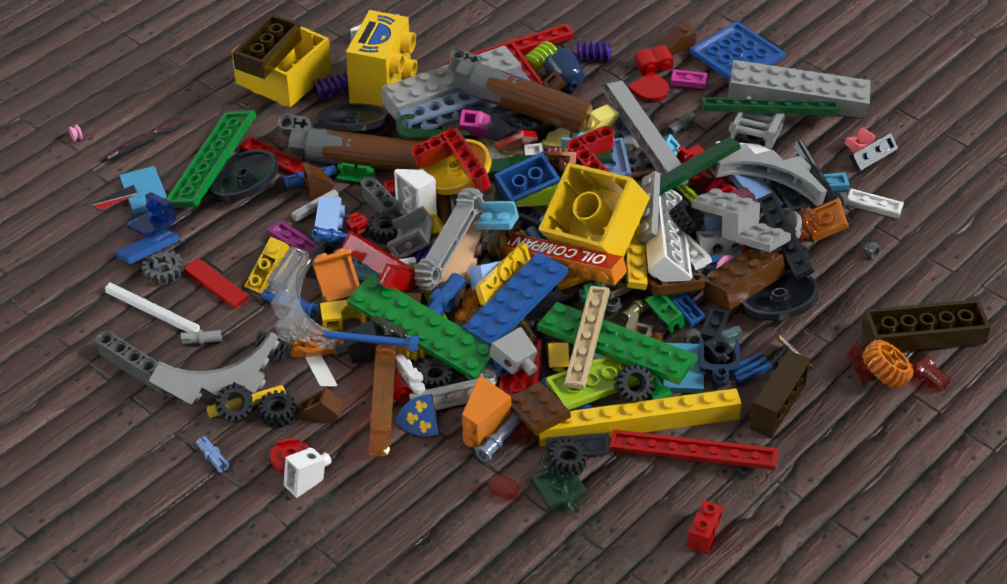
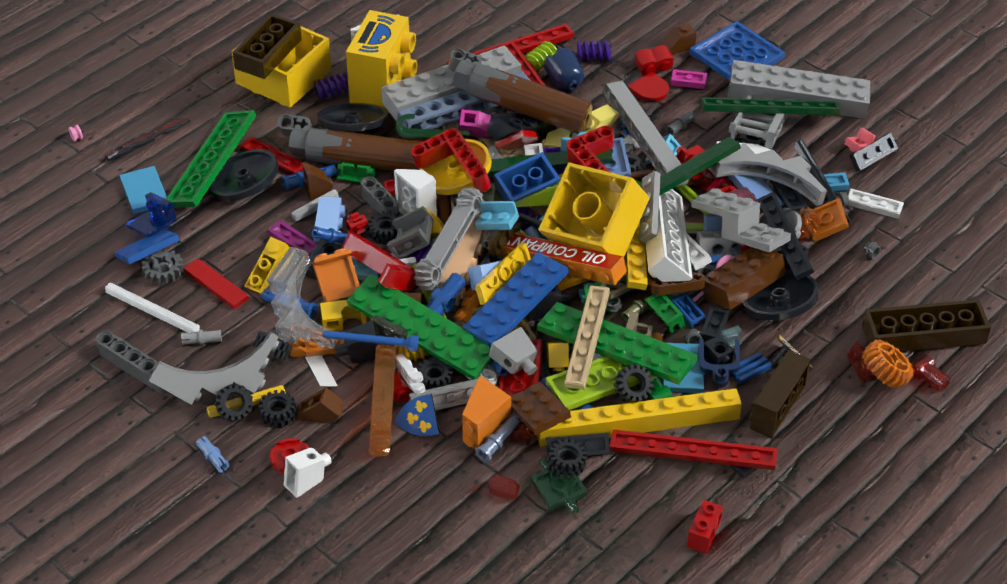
sticker [92,185,137,210] -> none
reddish brown plate [542,70,567,91] -> none
copper bracket [543,148,576,174] -> none
black tyre [670,200,704,235] -> none

